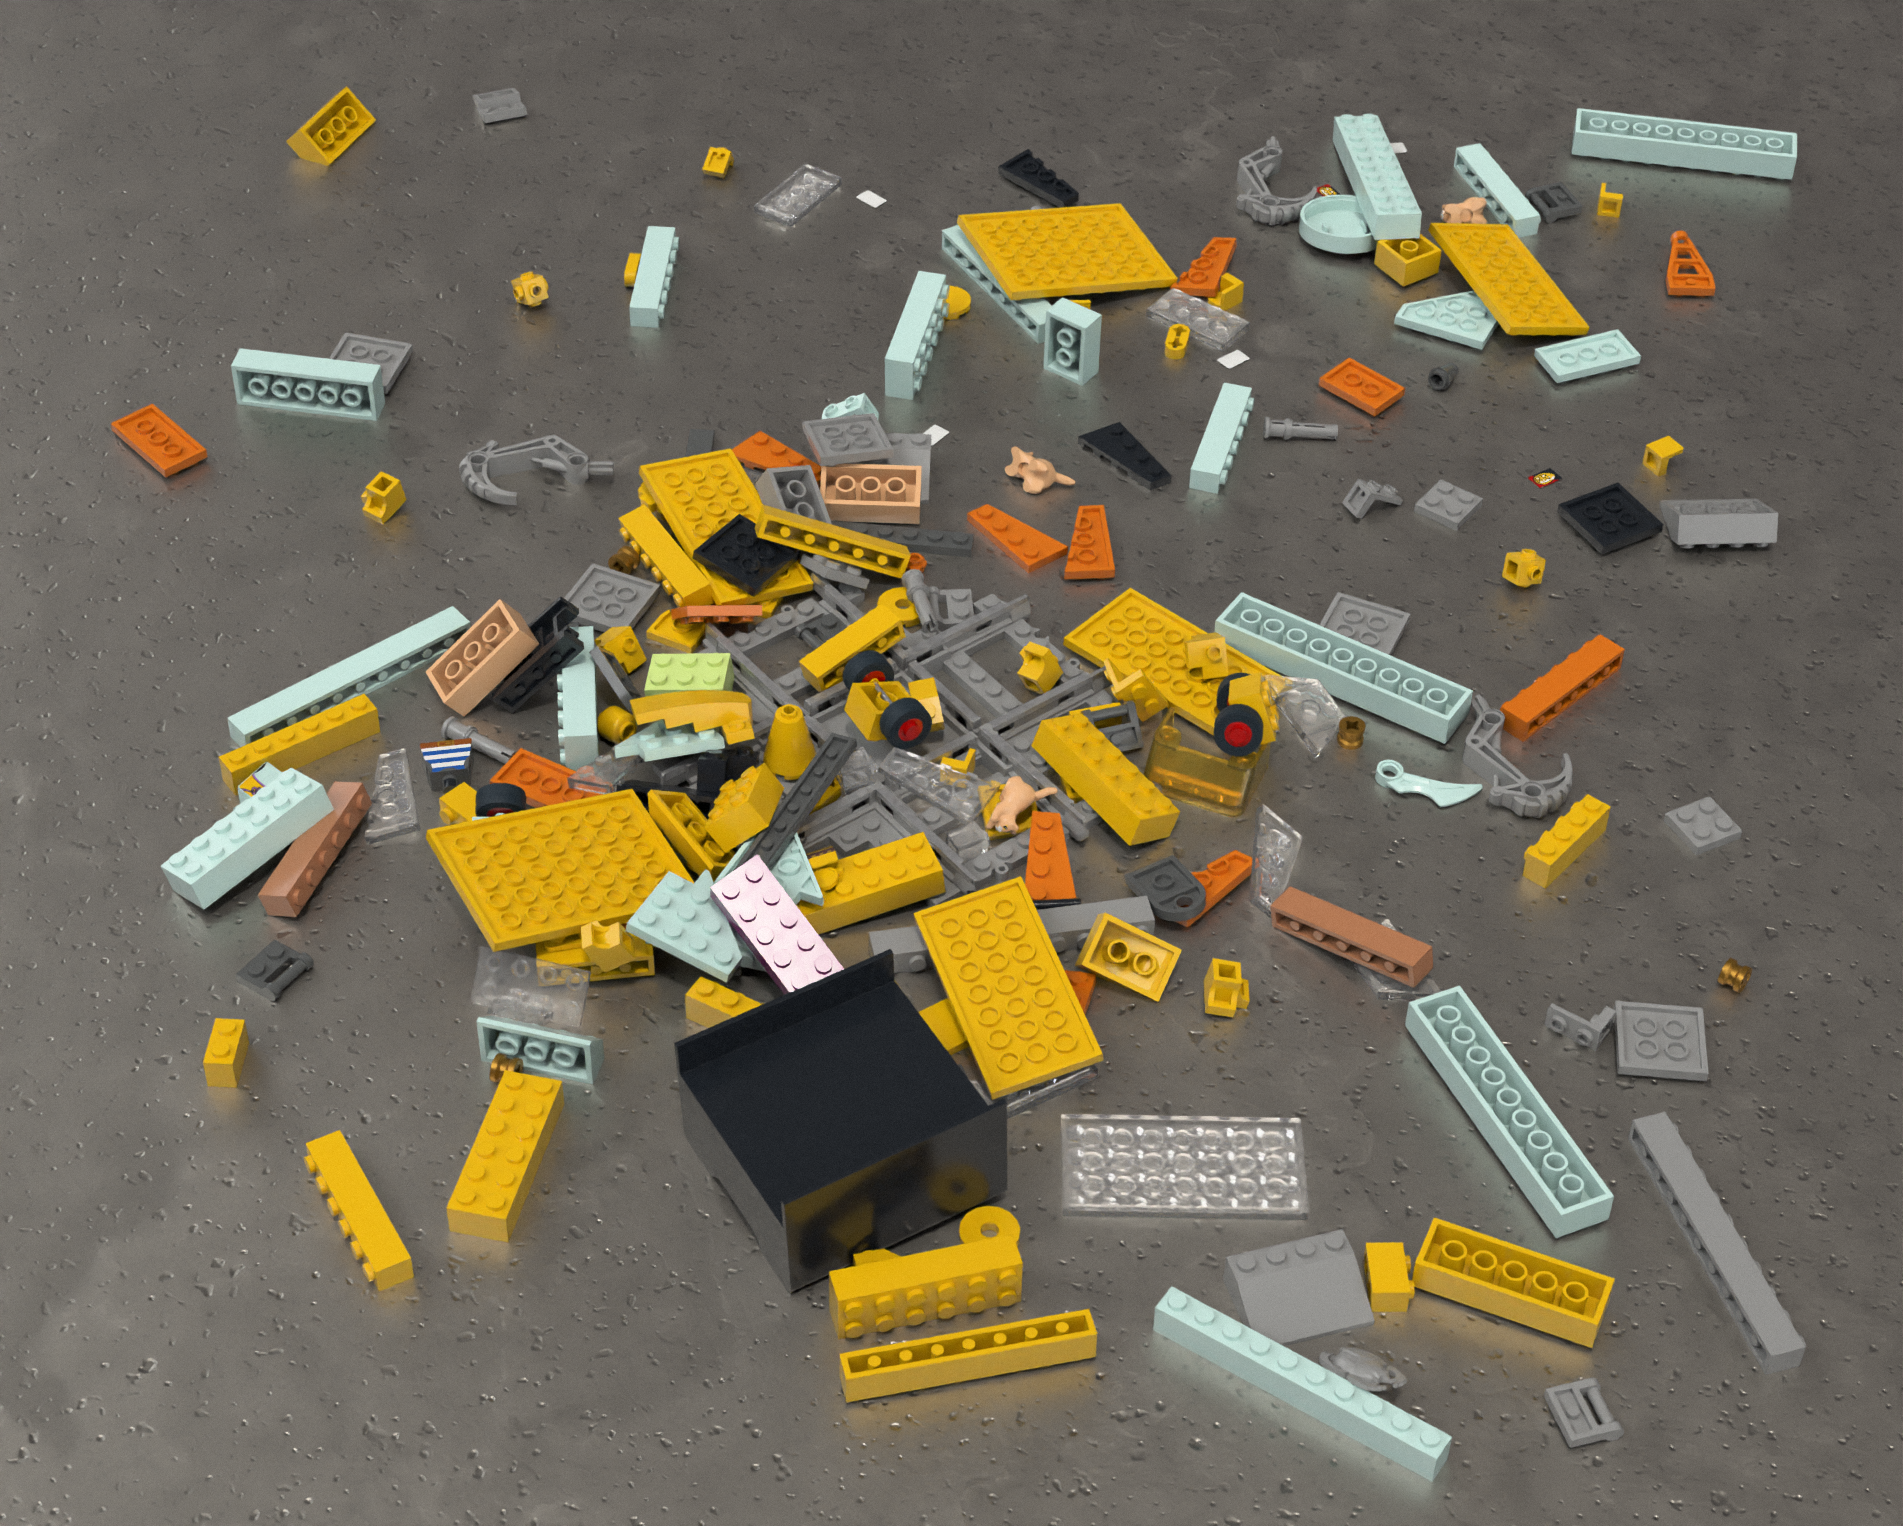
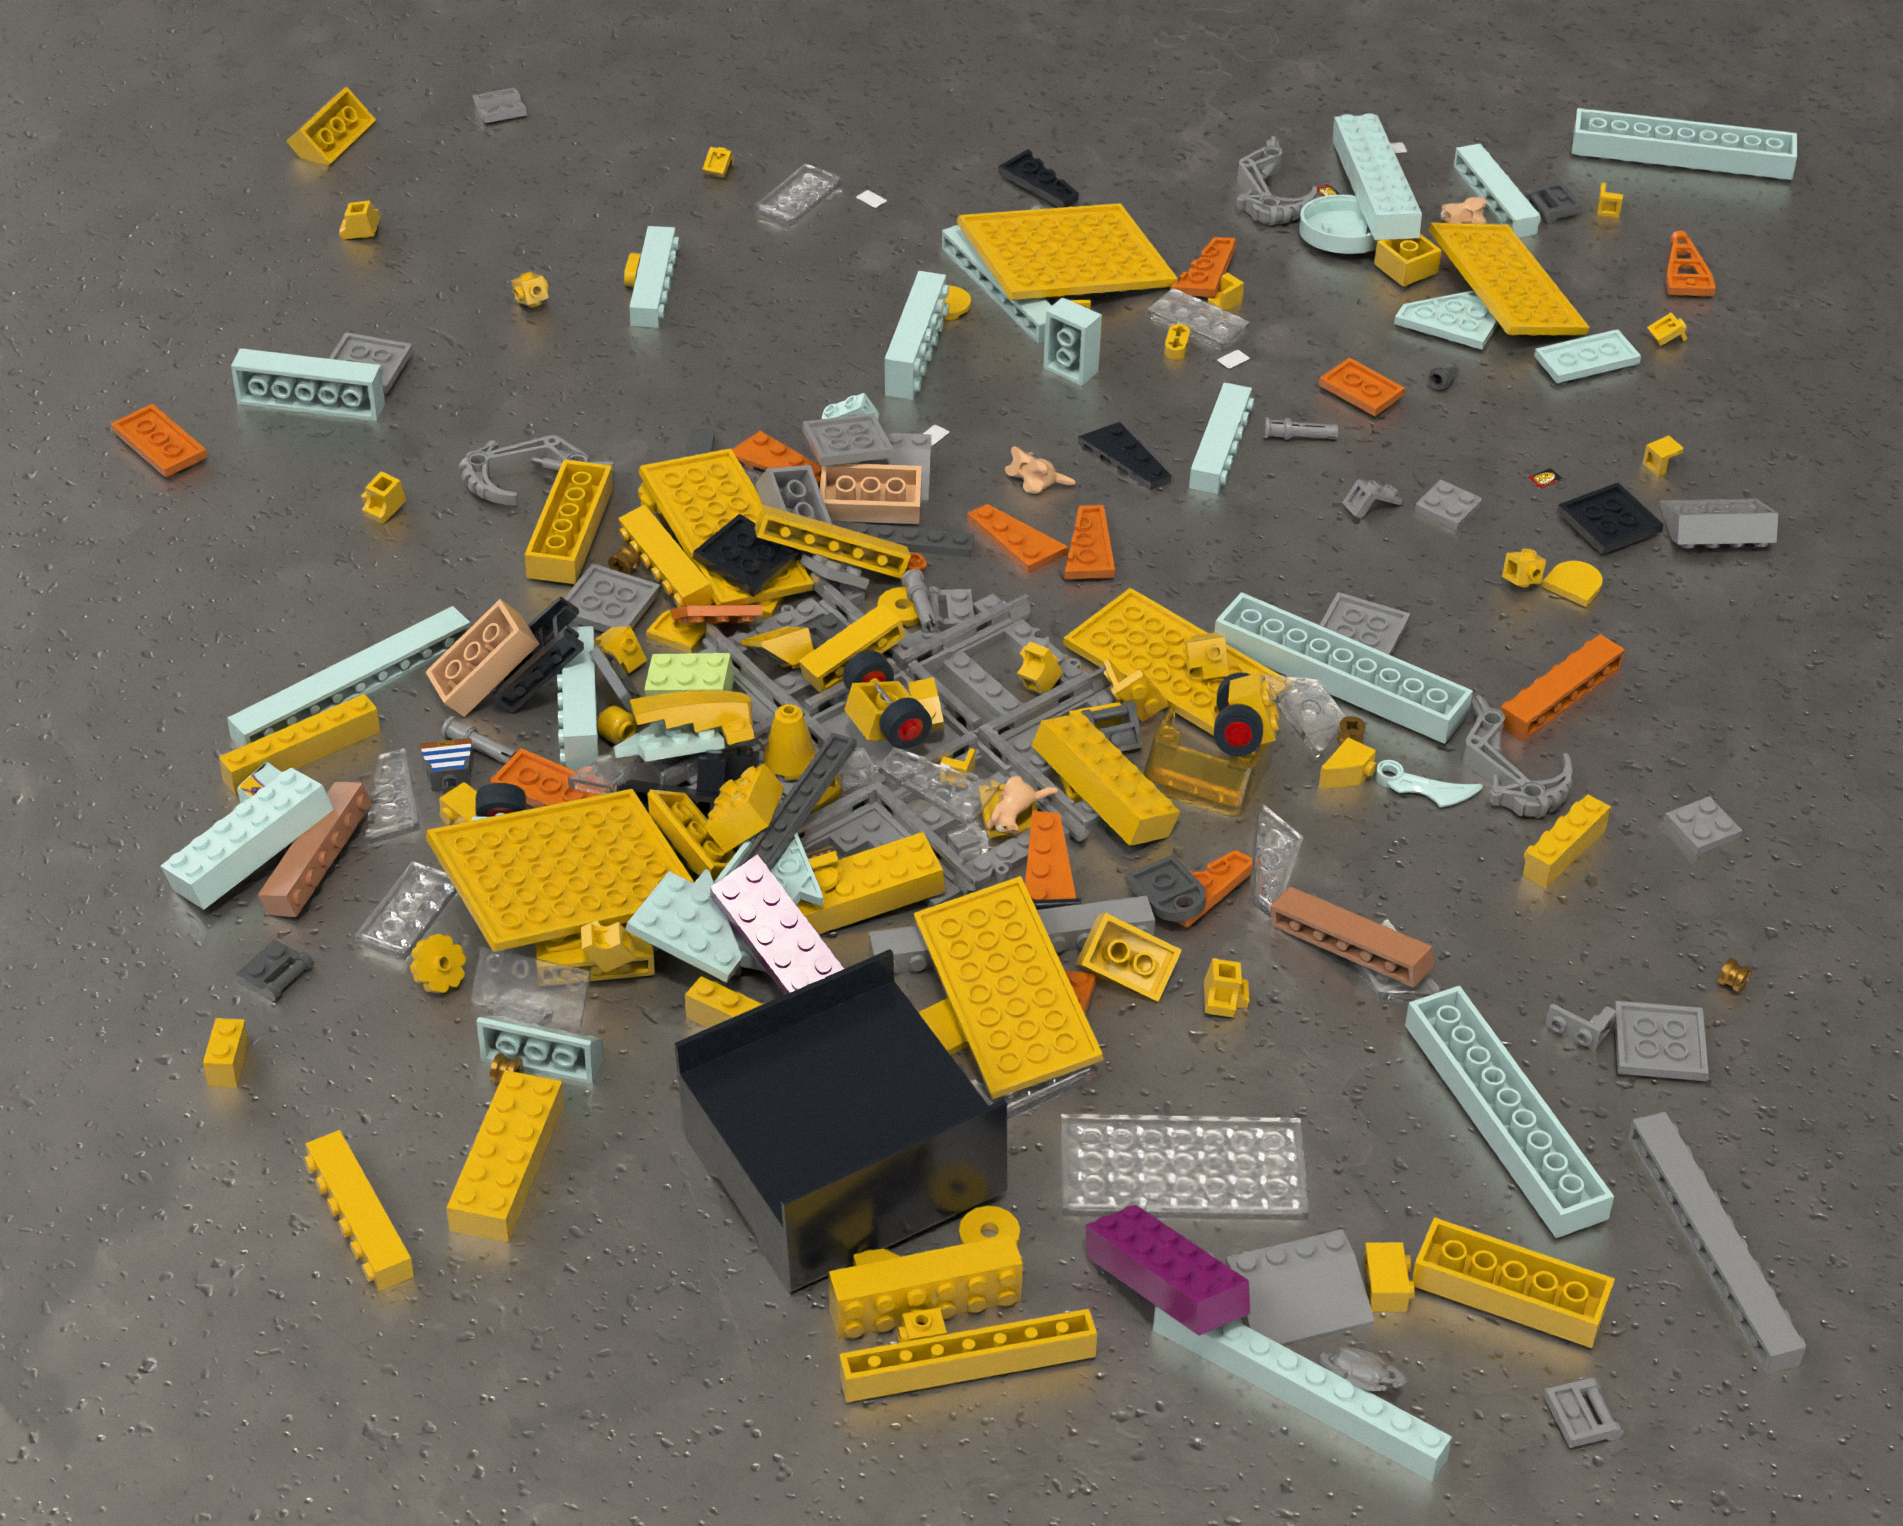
none -> yellow brick [339,200,381,240]
none -> clear plate [354,861,457,961]
none -> yellow plant [410,934,466,994]
none -> yellow brick [524,460,613,584]
none -> yellow slope [740,626,814,668]
none -> yellow brick [897,1307,947,1343]
none -> magenta brick [1085,1205,1250,1336]
none -> yellow slope [1319,738,1377,789]
none -> yellow tile [1541,561,1603,607]
none -> yellow bracket [1647,313,1688,346]

